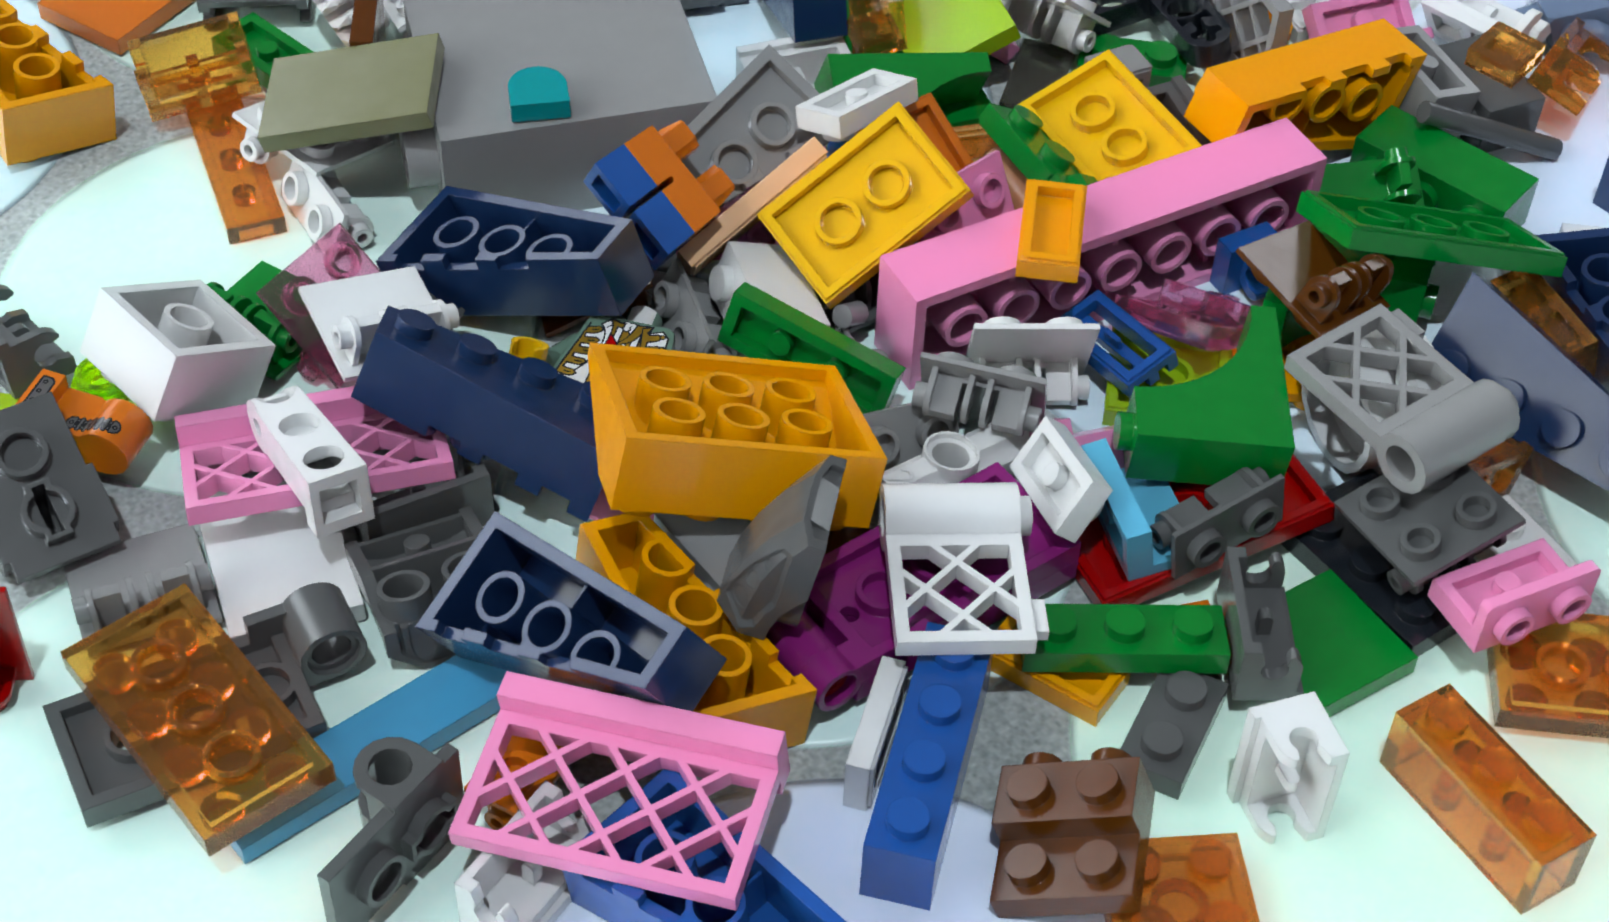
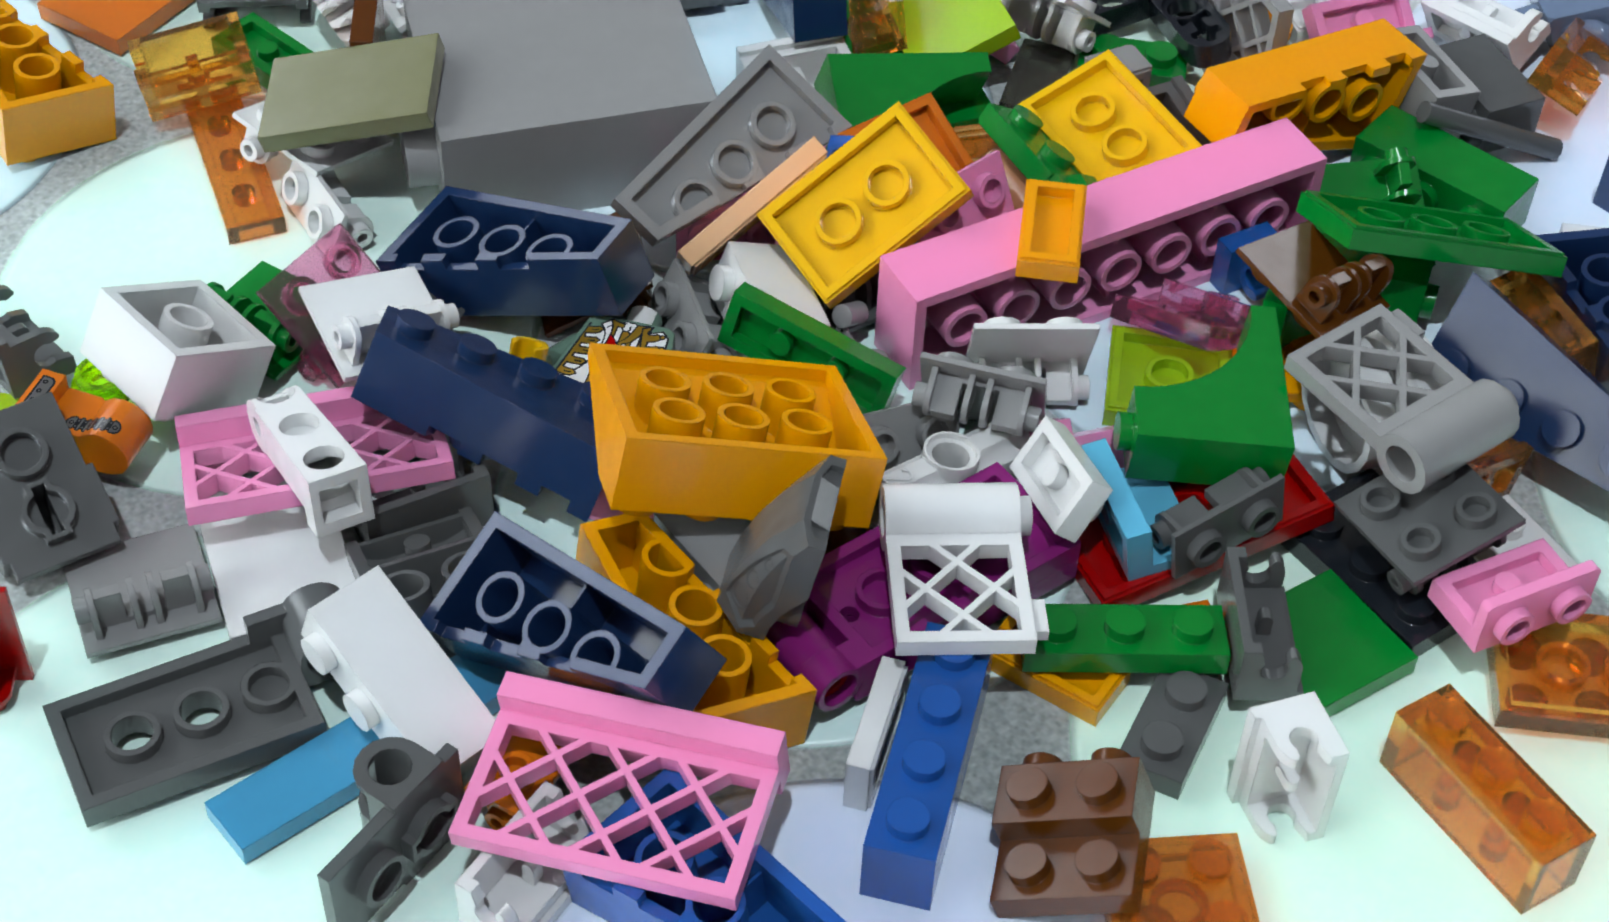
clear orange plate [60,583,337,857] -> none
teal tile [508,66,571,122] -> none
hips [583,120,735,270] -> none
white plate [795,68,919,142] -> none
blue tile [1060,290,1179,399] -> none
clear orange tile [1464,21,1546,89] -> none
none -> white brick [301,565,496,775]

